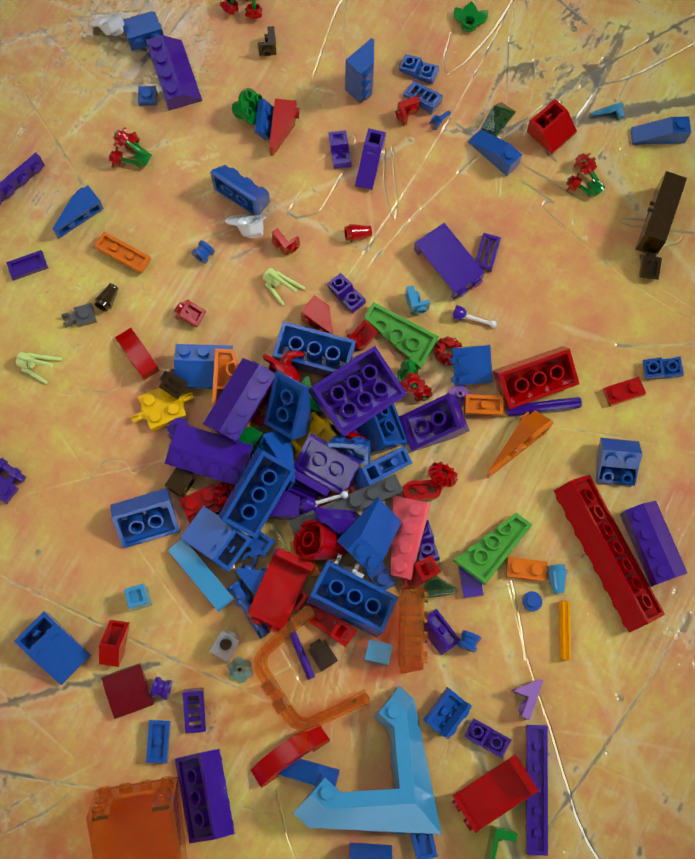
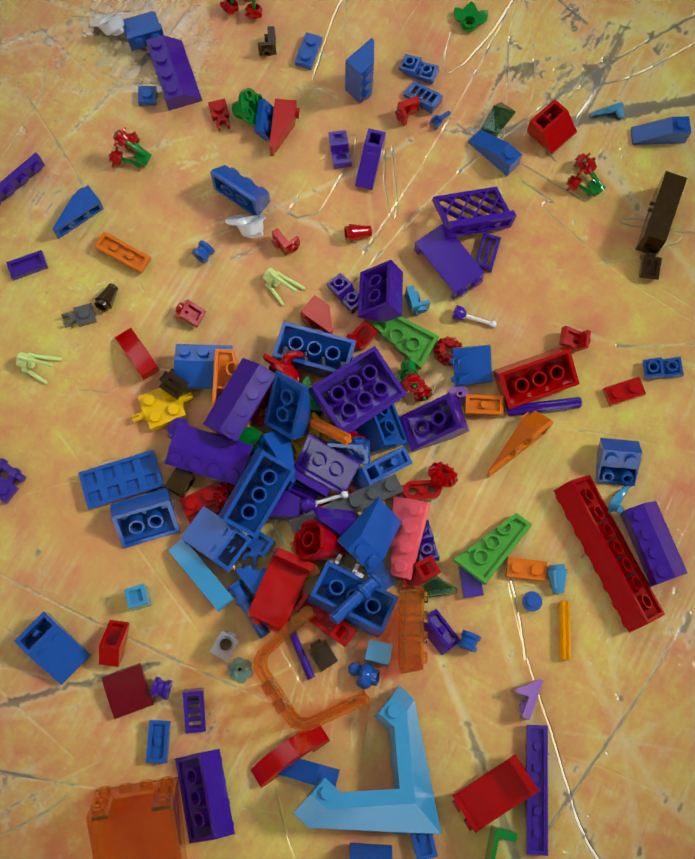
blue bracket [423,687,472,739] -> none
dark purple slope [464,718,512,759] -> none
none -> blue plate [78,450,165,510]
none -> red plate [208,98,230,131]
none -> blue plate [295,32,323,70]
none -> orange axle [309,417,352,445]
none -> blue pin [329,572,383,625]
none -> blue animal [348,660,380,689]
none -> dark purple slope [358,260,403,322]
none -> dark purple fence [432,187,517,239]
none -> red bracket [559,326,591,352]
none -> dark azure bar [608,485,630,514]

